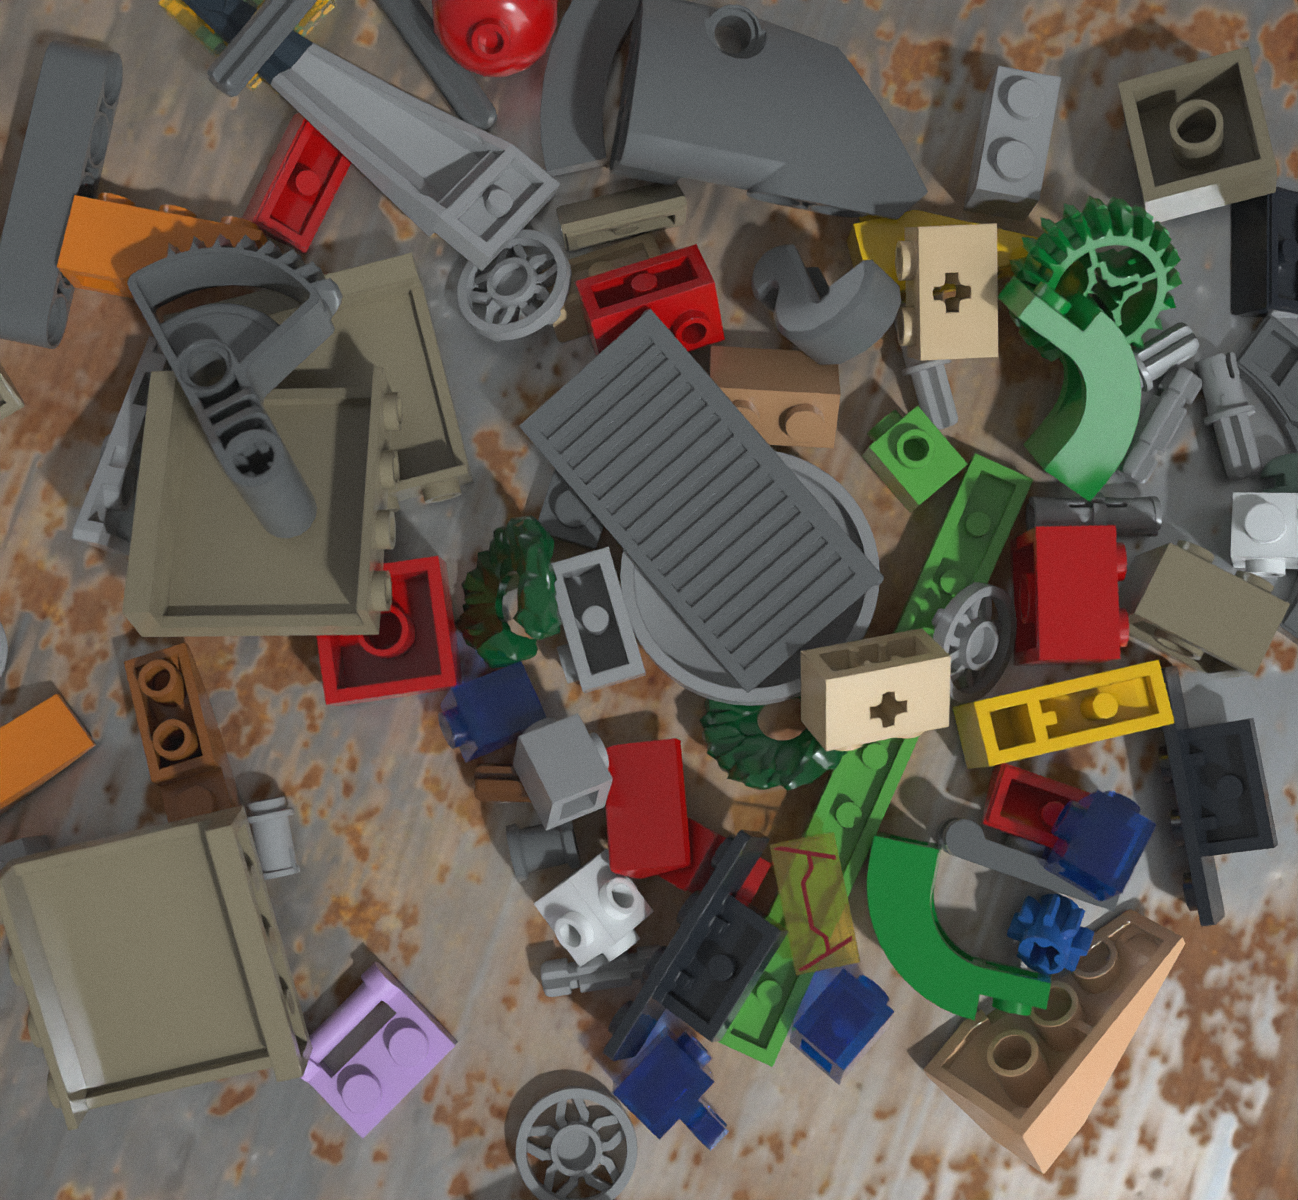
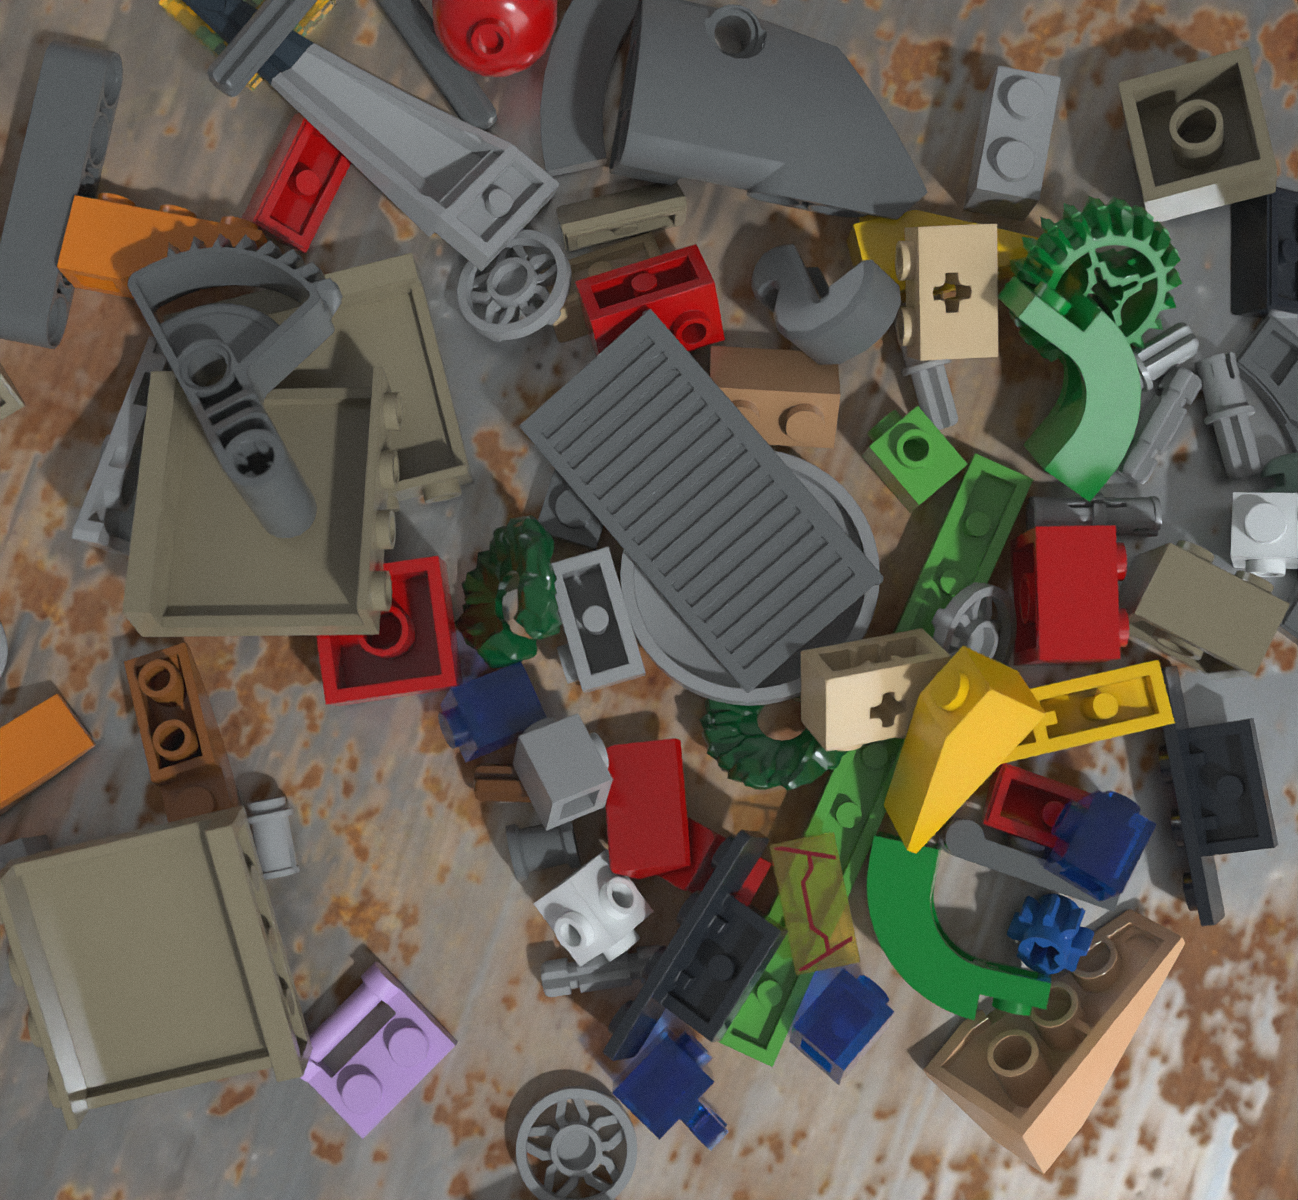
none -> yellow slope [883,645,1046,854]

